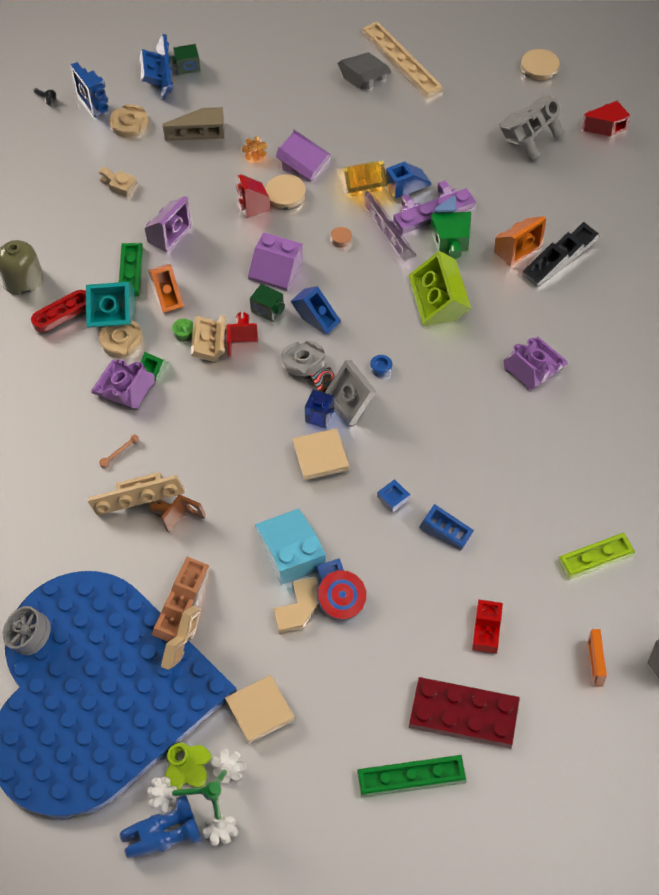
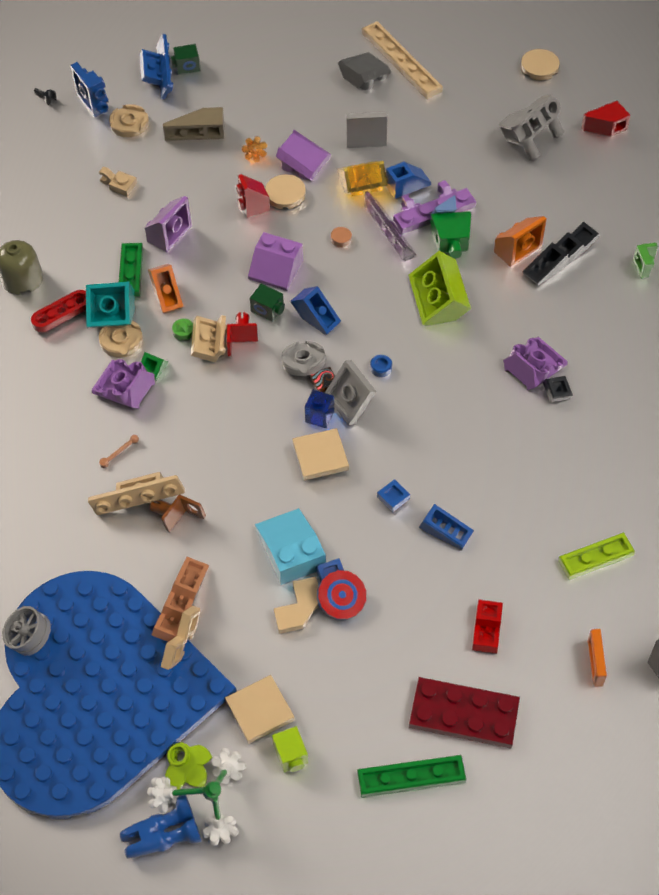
none -> lime brick [272,726,308,773]
none -> light grey tile [346,112,387,148]
none -> black tile [543,376,573,403]
none -> bright green bracket [633,242,658,279]

